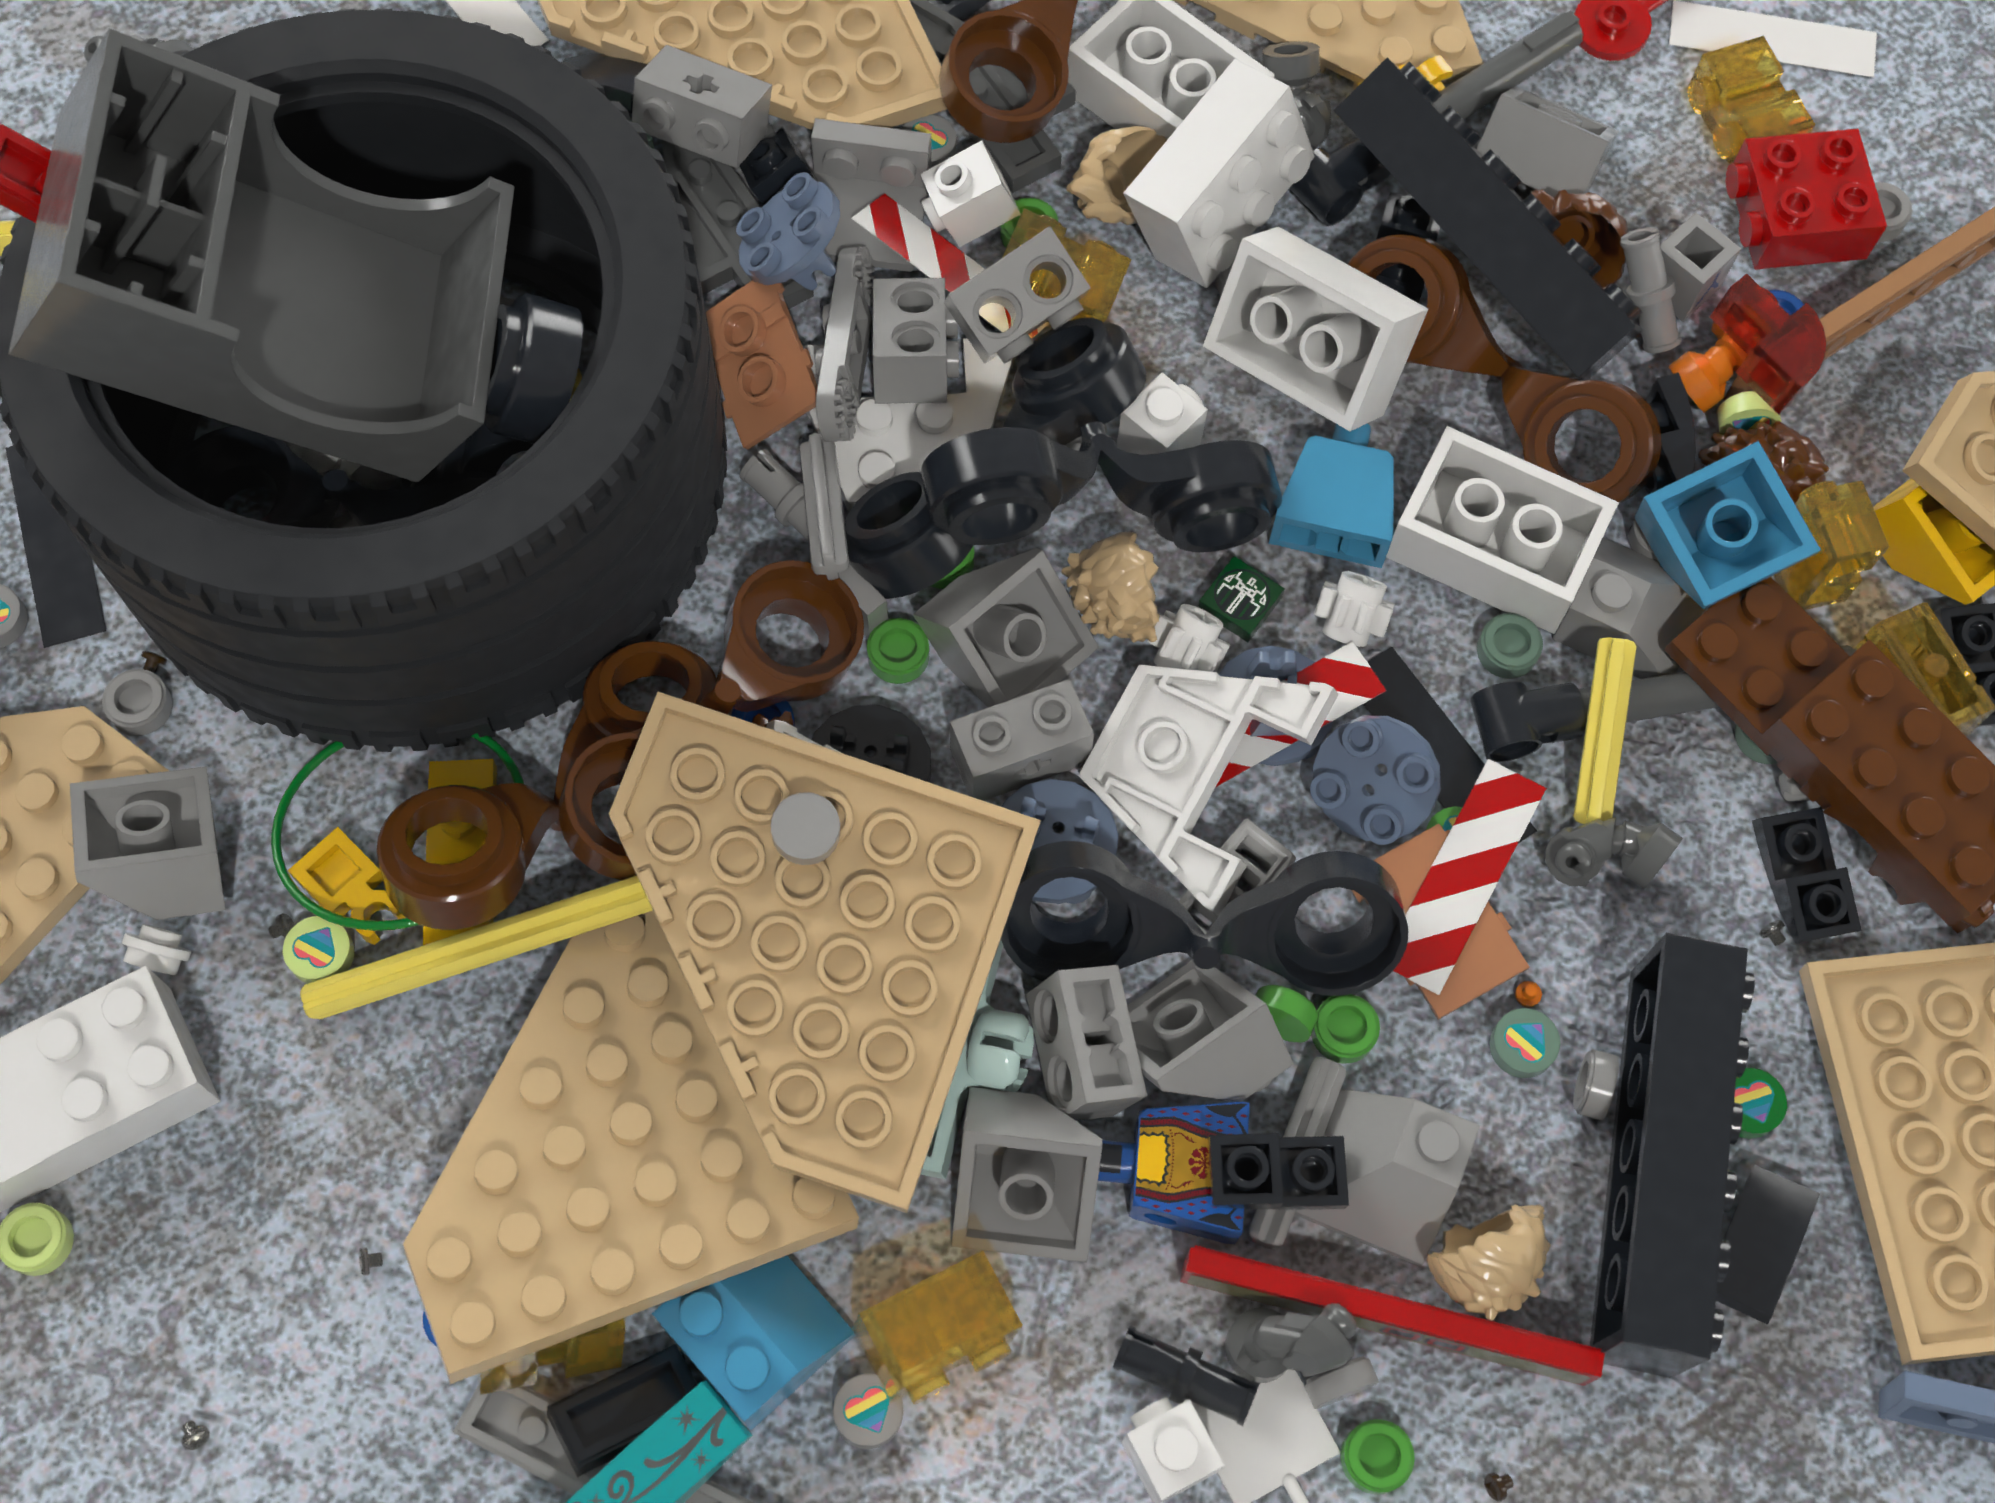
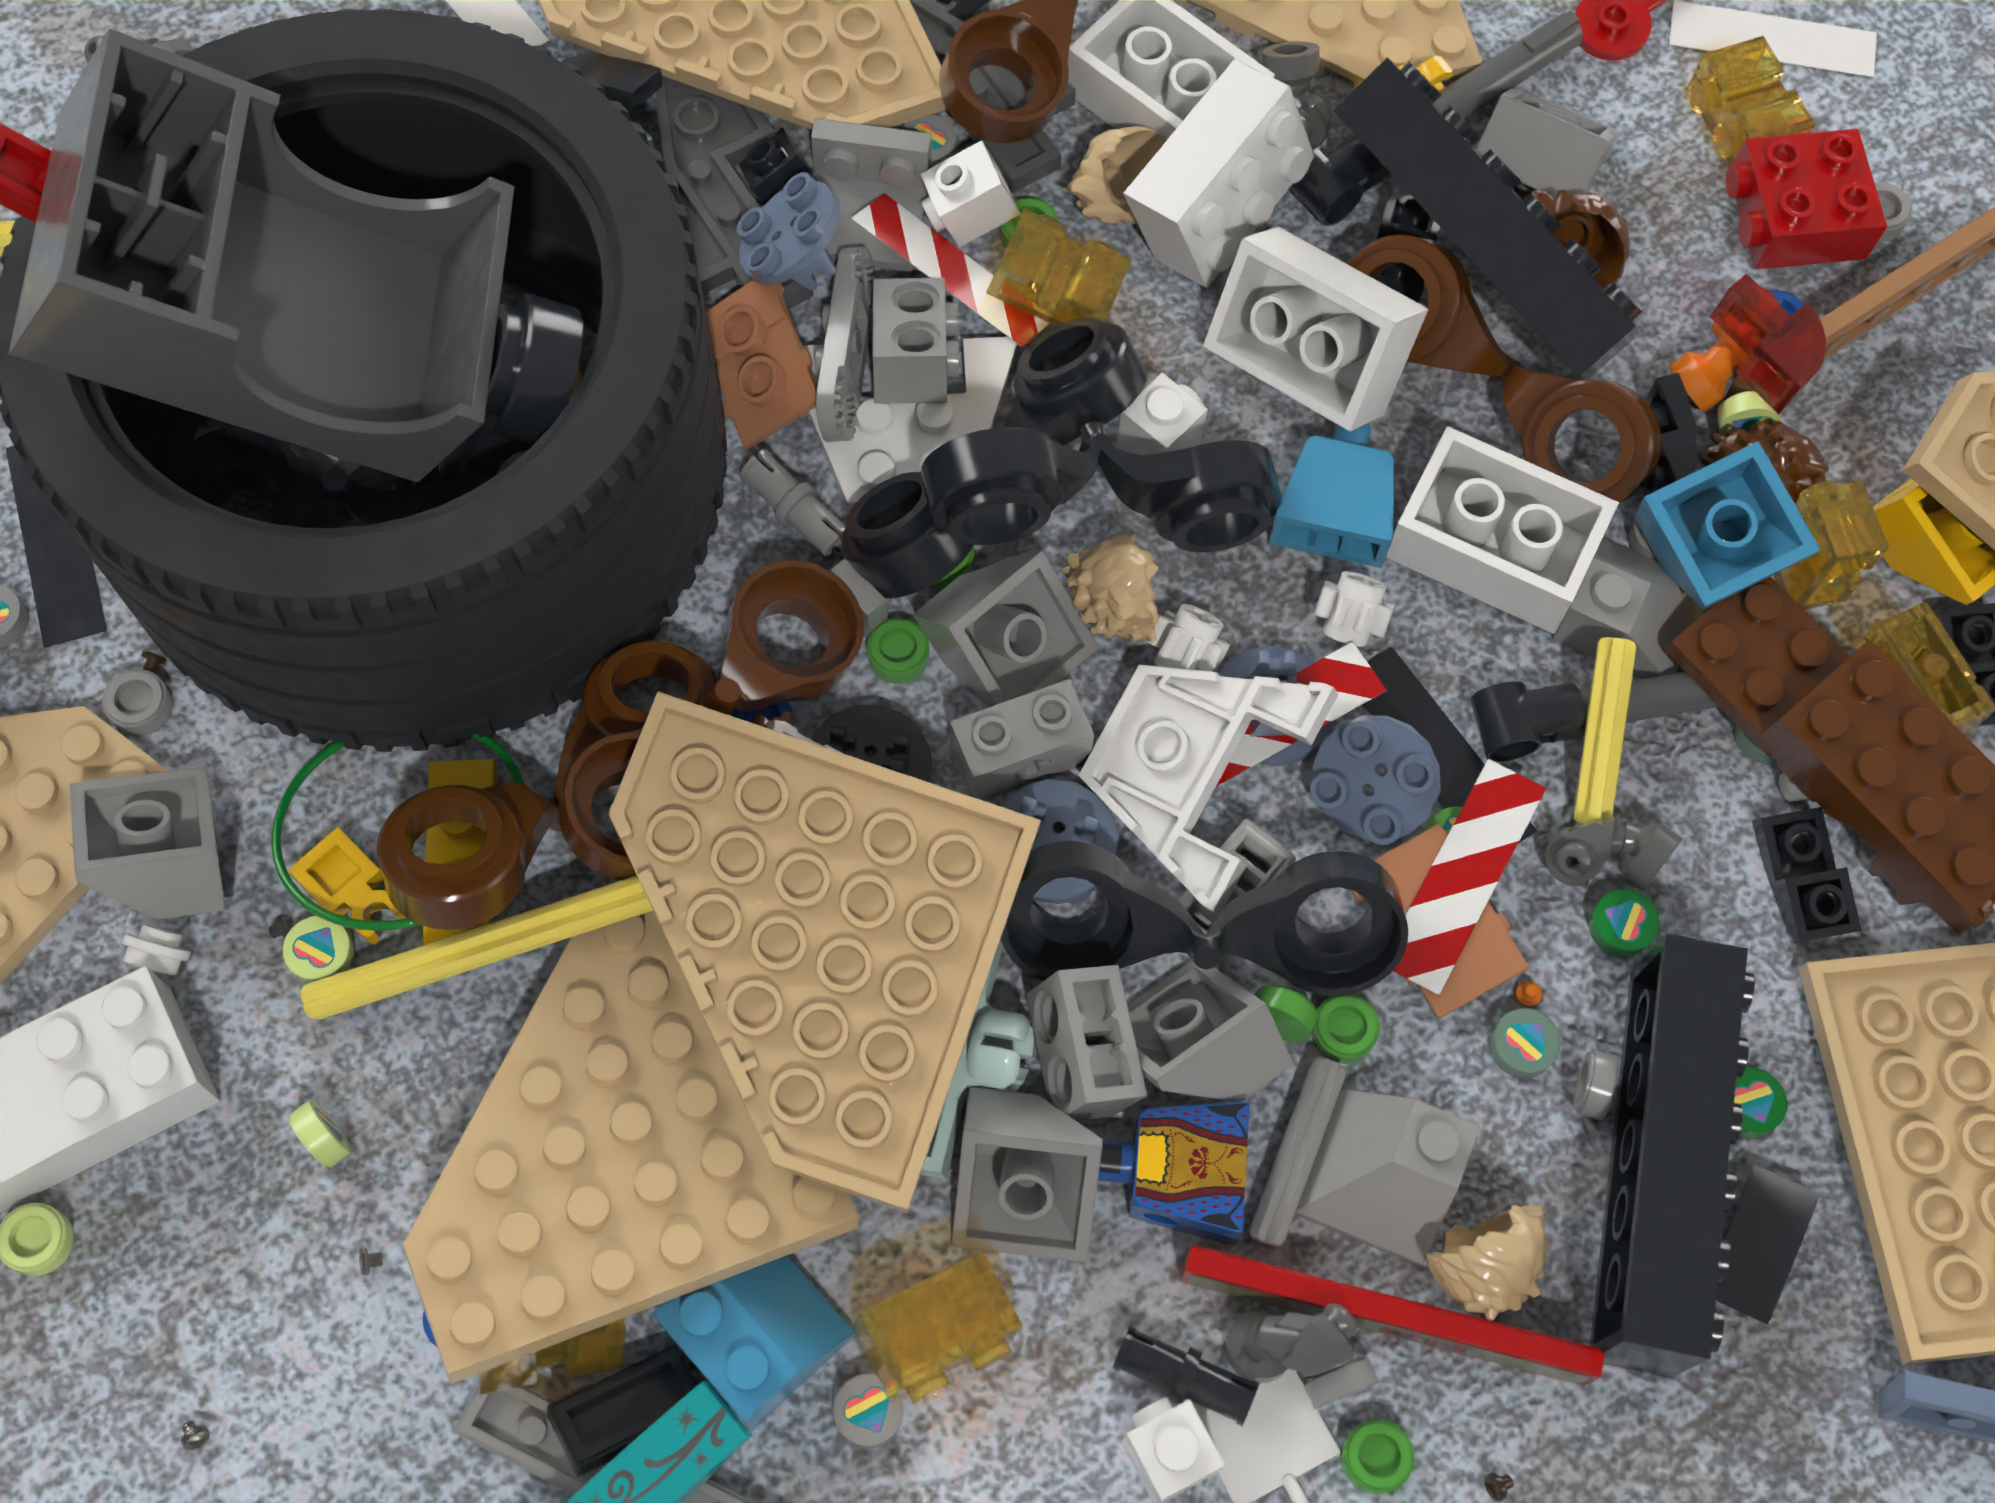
light grey brick [632,45,772,168] -> none
light grey tile [771,792,840,865] -> none
light grey axle [800,433,849,580] -> none
light grey brick [944,226,1091,364] -> none
dark green tile [1198,556,1285,643] -> none
black slope [1208,1133,1349,1210] -> none
sand green tile [1477,613,1543,679] -> none
light grey pin [1620,227,1682,353] -> none
light grey brick [1660,212,1741,322] -> none
clear smoke piece [1759,920,1786,946] -> none
none -> yellowish green tile [289,1099,352,1168]
none -> green tile [1589,889,1659,958]

